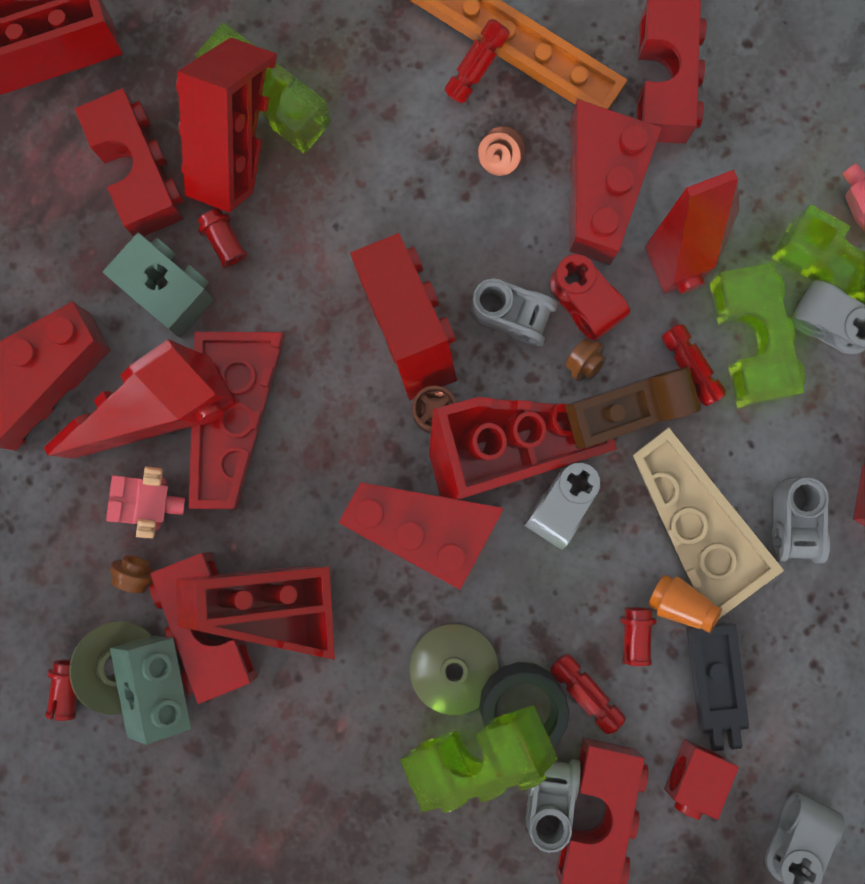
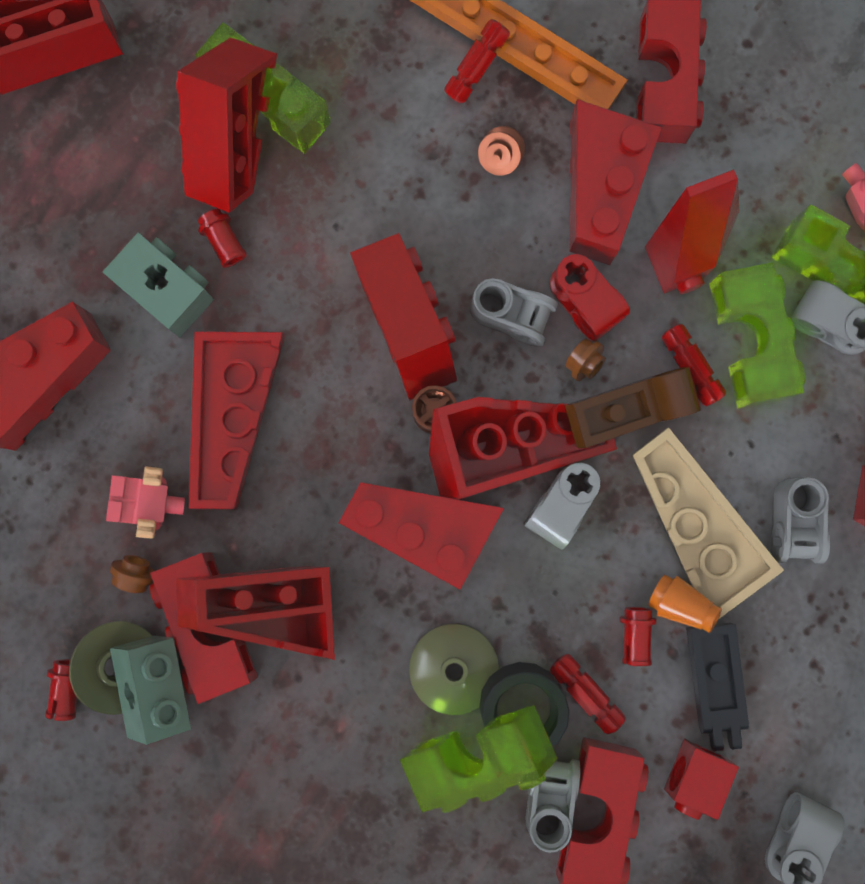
red wedge [44,339,234,459] -> none
red arch [74,88,184,237] -> none

